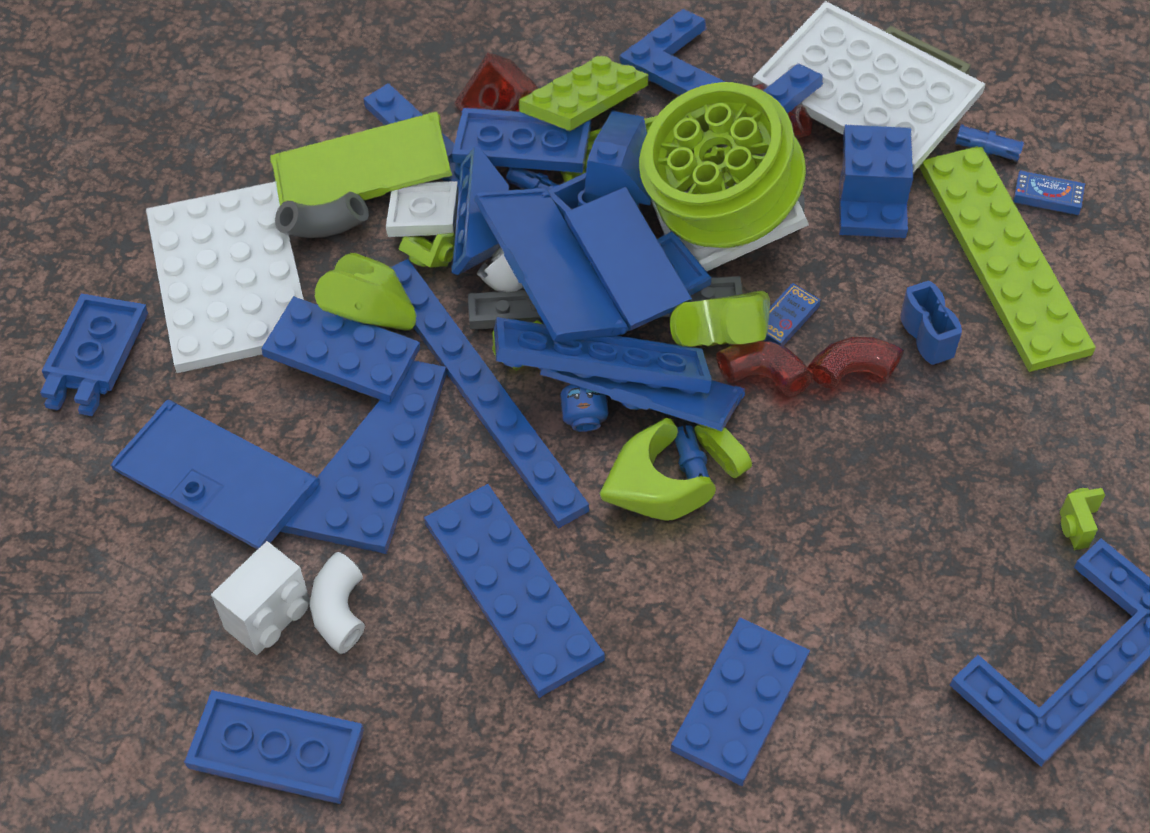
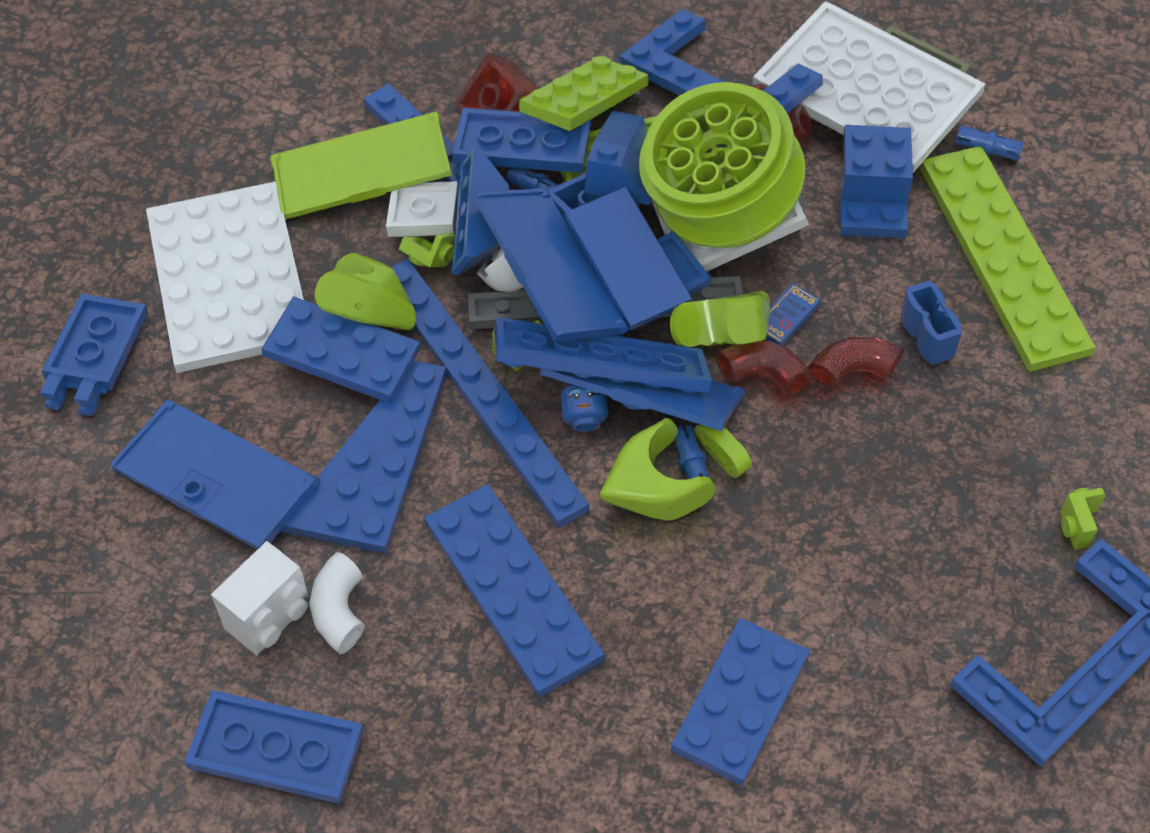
dark grey cylinder [275,192,369,238] -> none
blue tile [1013,170,1085,215] -> none

